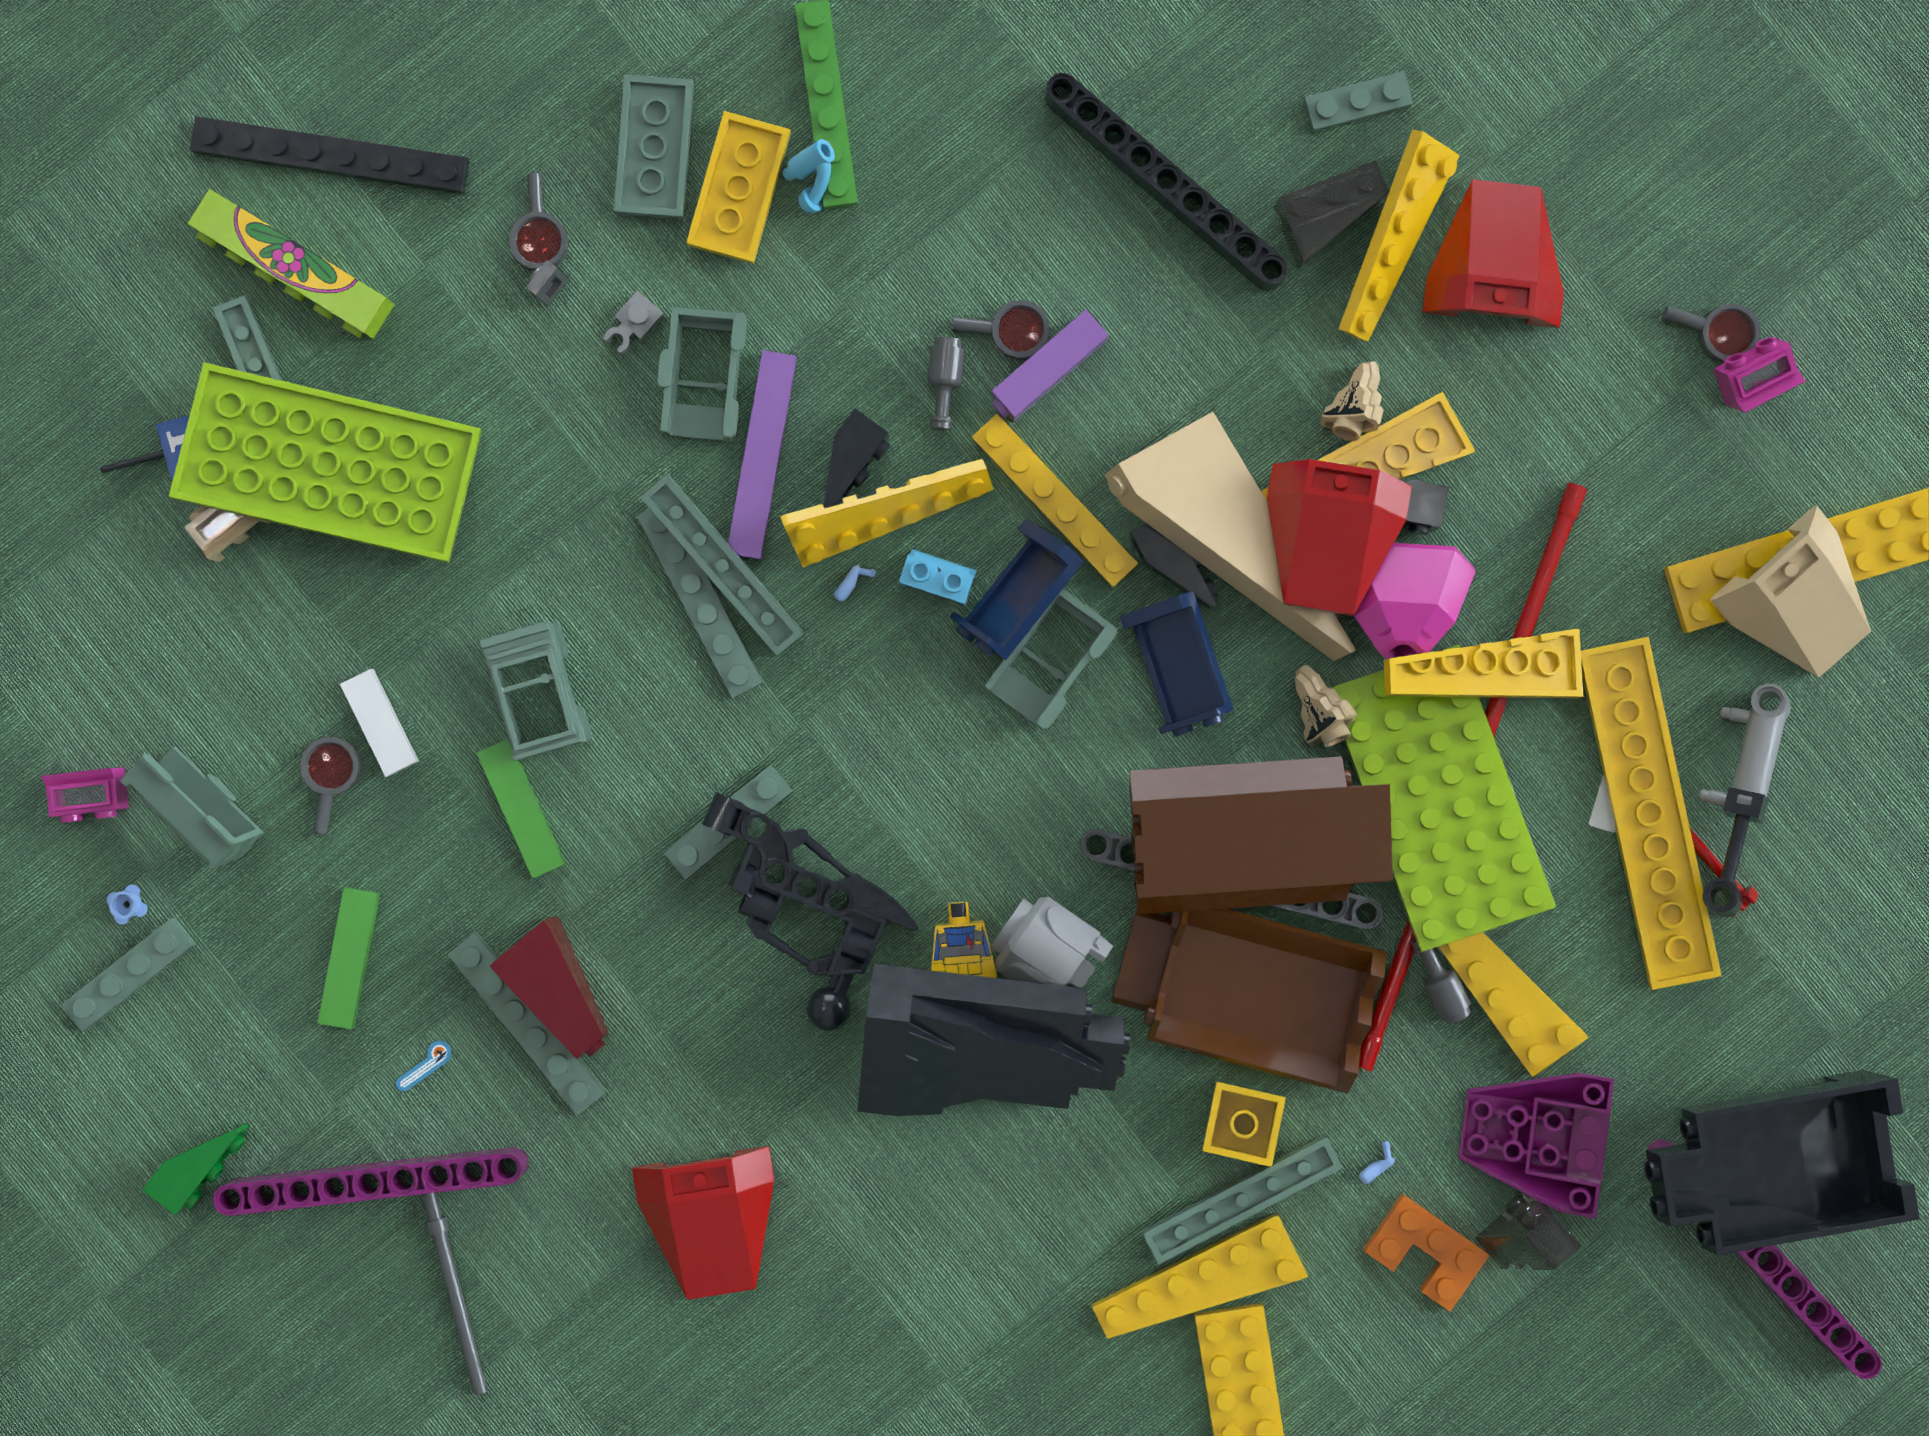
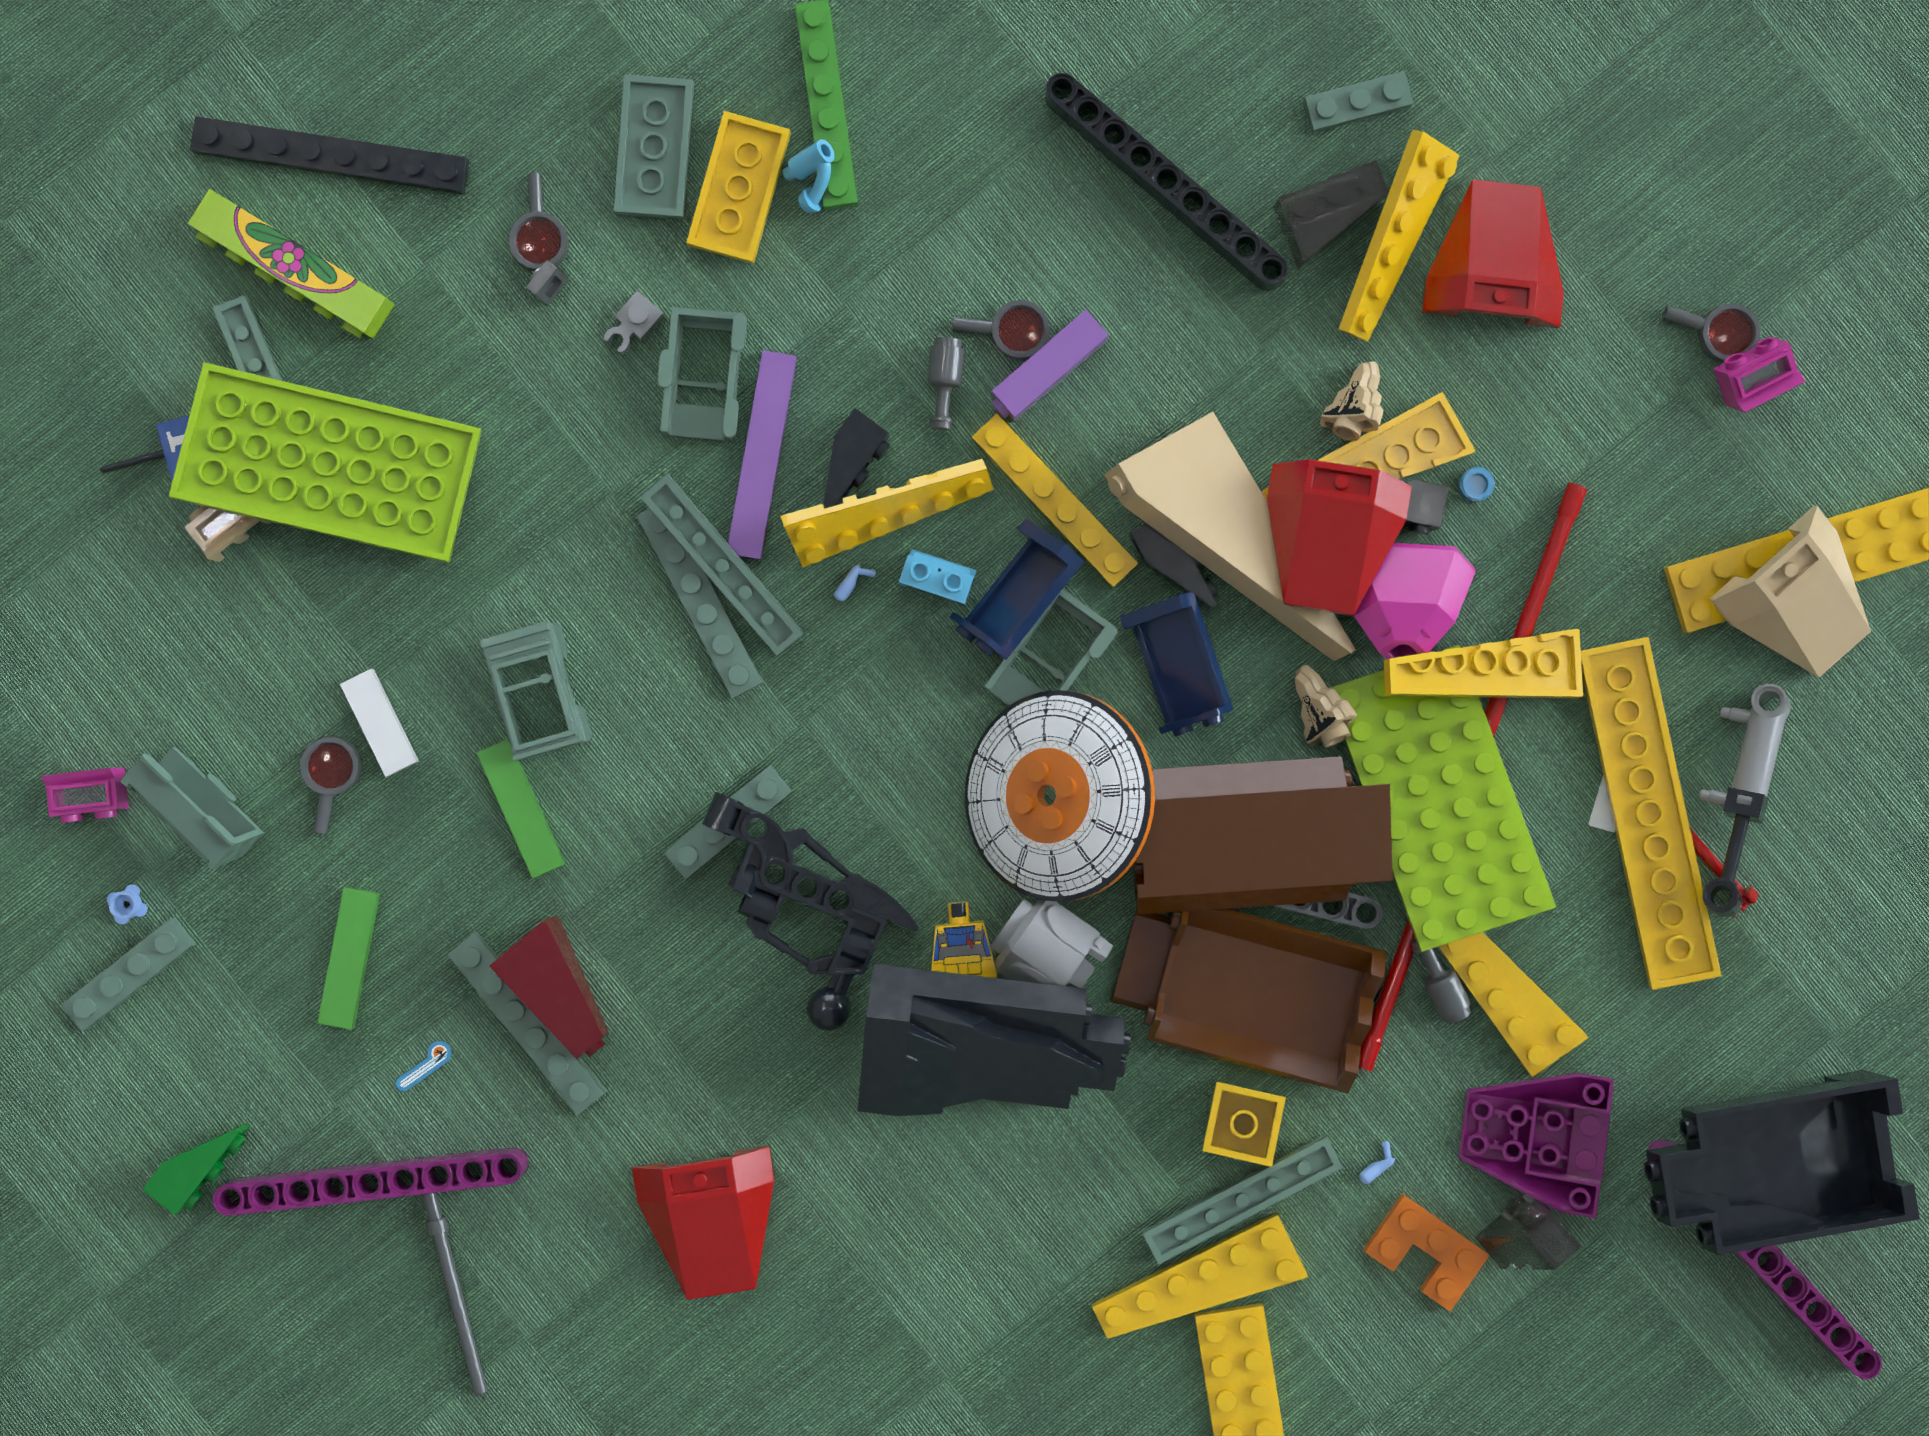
none -> dish [965,690,1155,902]
none -> dark azure tile [1458,467,1495,502]

